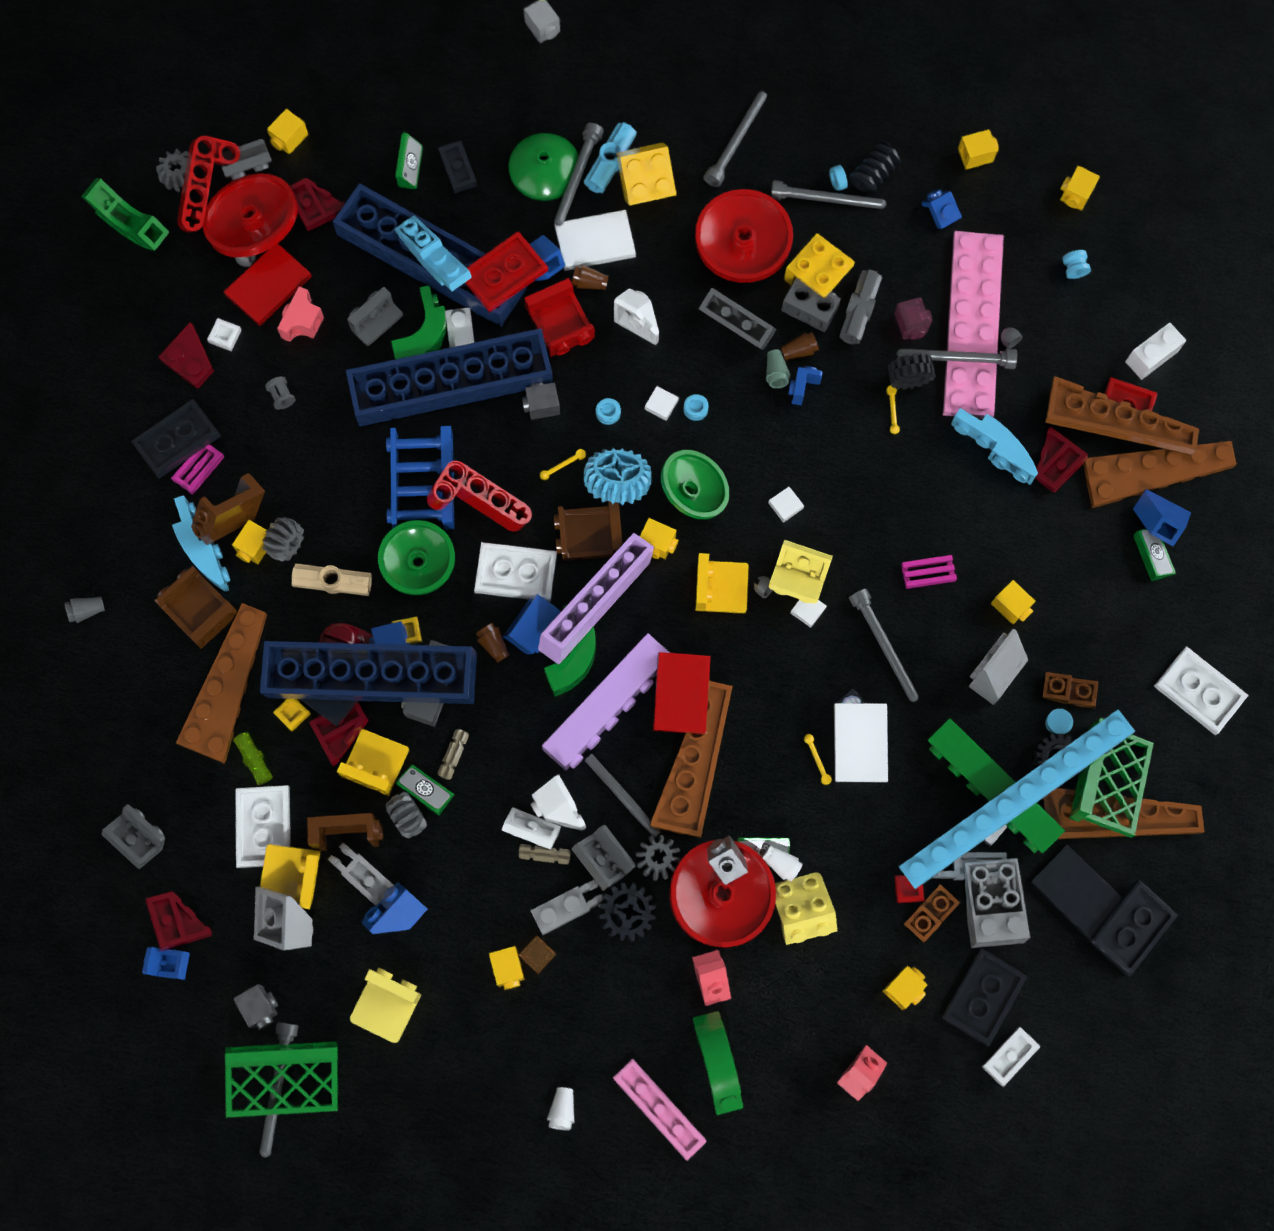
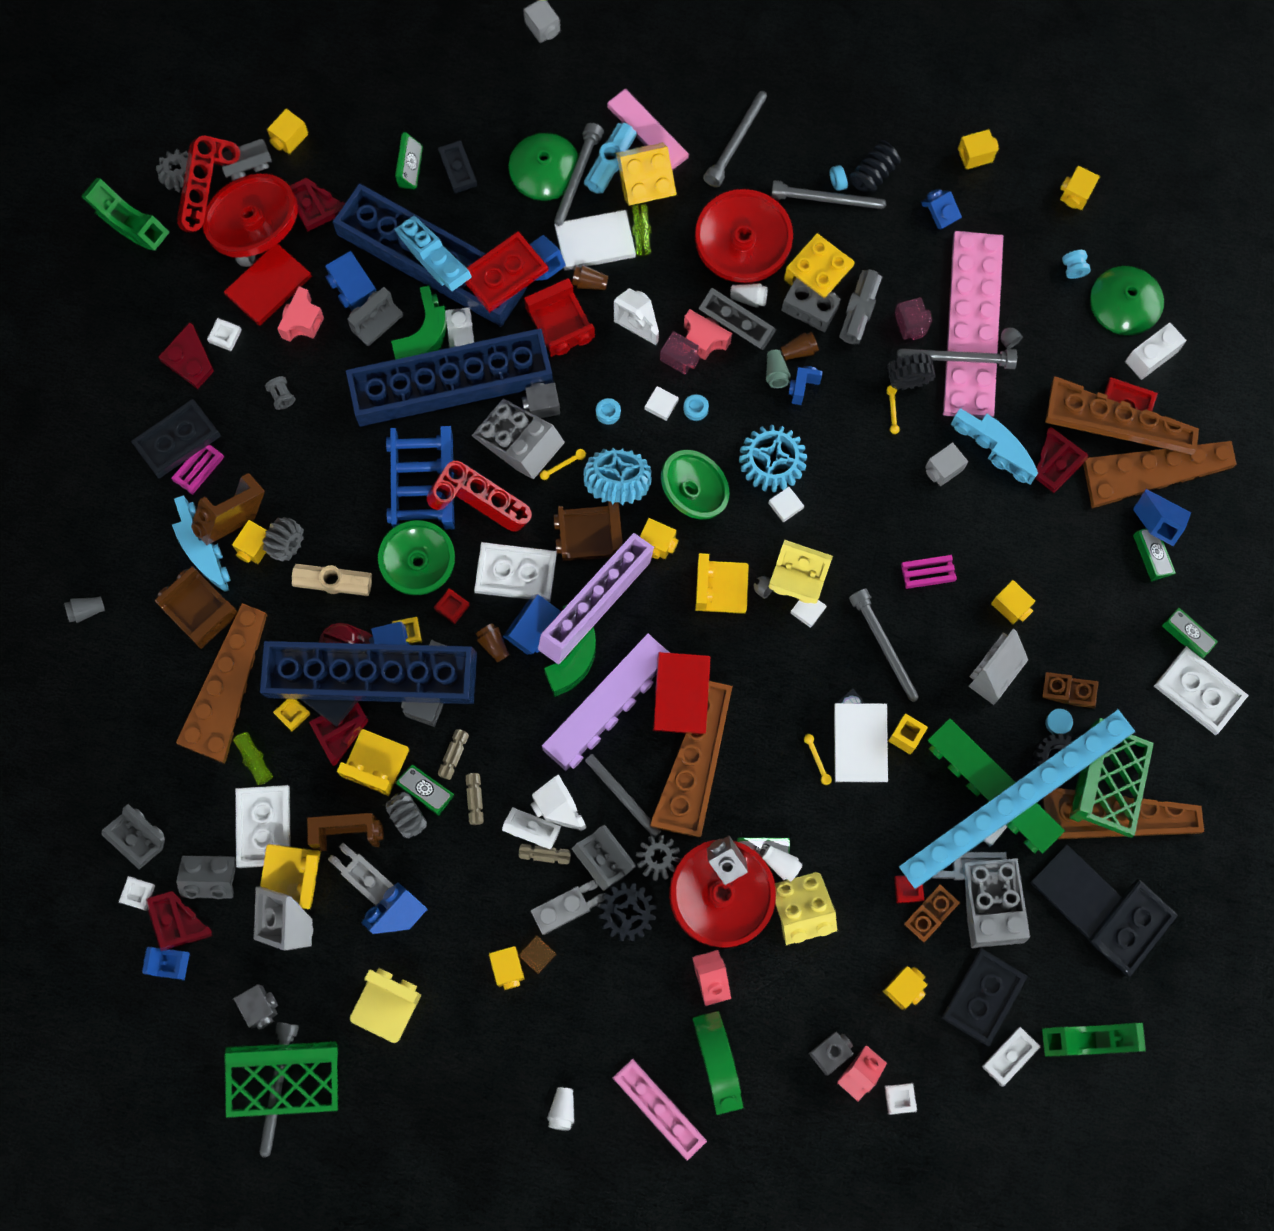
none -> white tile [119,877,155,910]
none -> dark grey bracket [177,856,236,899]
none -> blue brick [325,251,376,311]
none -> red tile [434,588,470,625]
none -> dark tan axle [466,773,484,825]
none -> light grey slope [472,399,565,479]
none -> bright pink tile [608,89,688,170]
none -> clear neon green pin [632,204,651,256]
none -> clear pink brick [660,331,700,374]
none -> coral brick [684,309,732,360]
none -> white cone [730,283,767,308]
none -> medium azure gear [739,424,807,492]
none -> flat silver brick [809,1032,854,1075]
none -> white tile [885,1083,917,1114]
none -> yellow brick [888,714,928,755]
none -> light grey brick [925,443,968,486]
none -> green arch [1042,1023,1146,1056]
none -> green dish [1090,266,1164,335]
none -> slope [1162,608,1218,659]

